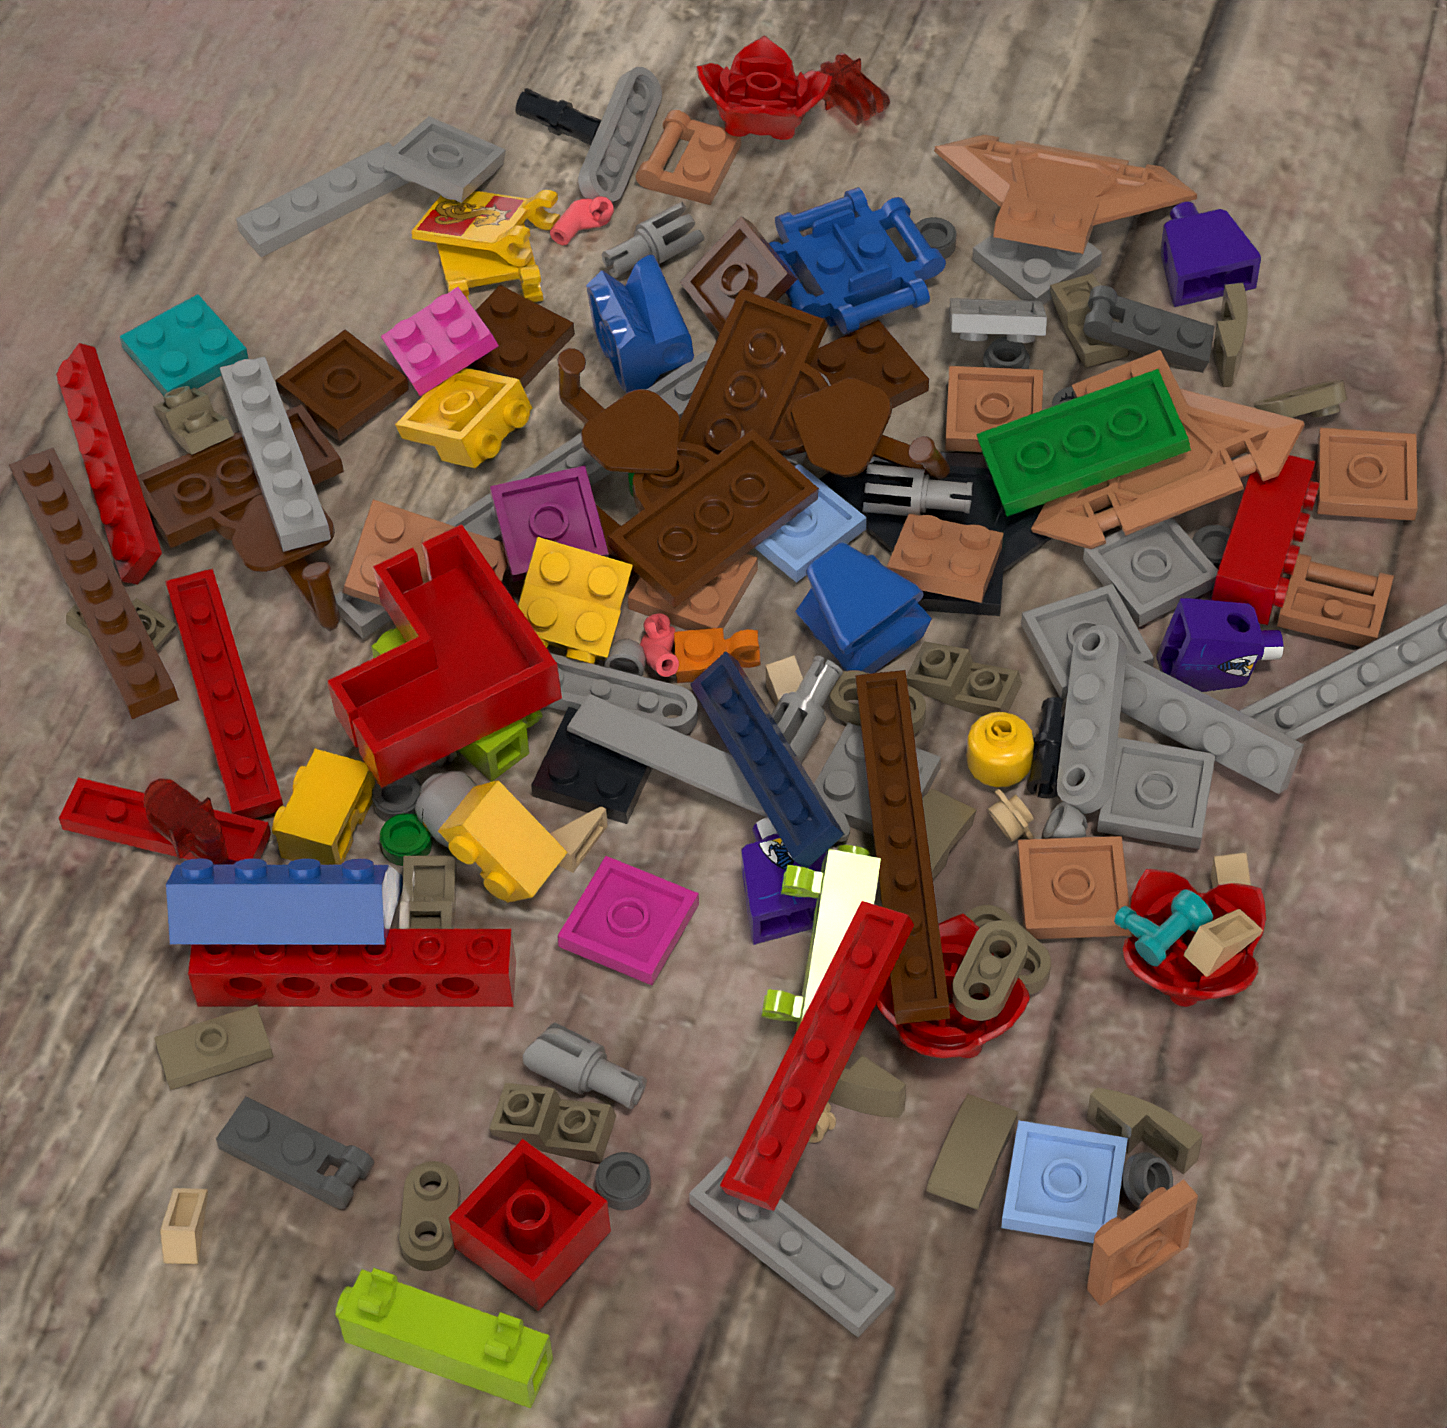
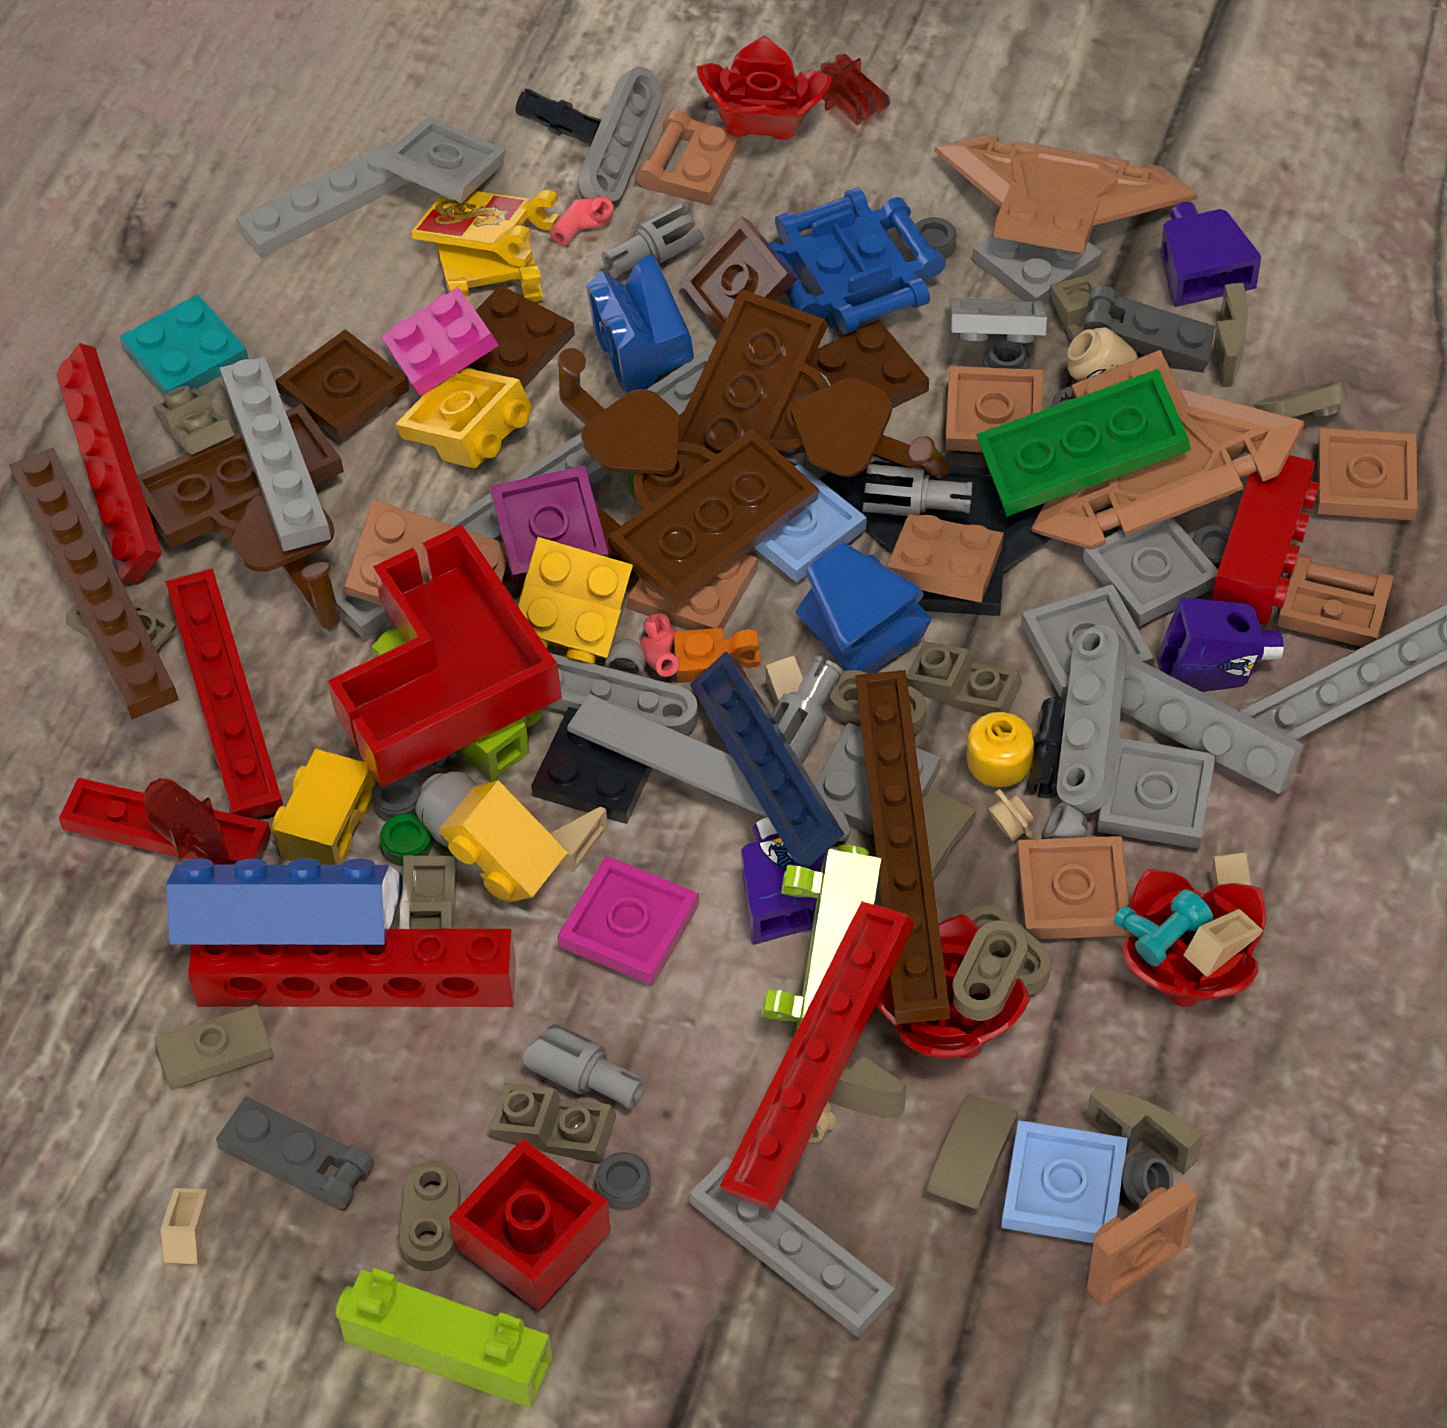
none -> tan head [1067,327,1137,382]

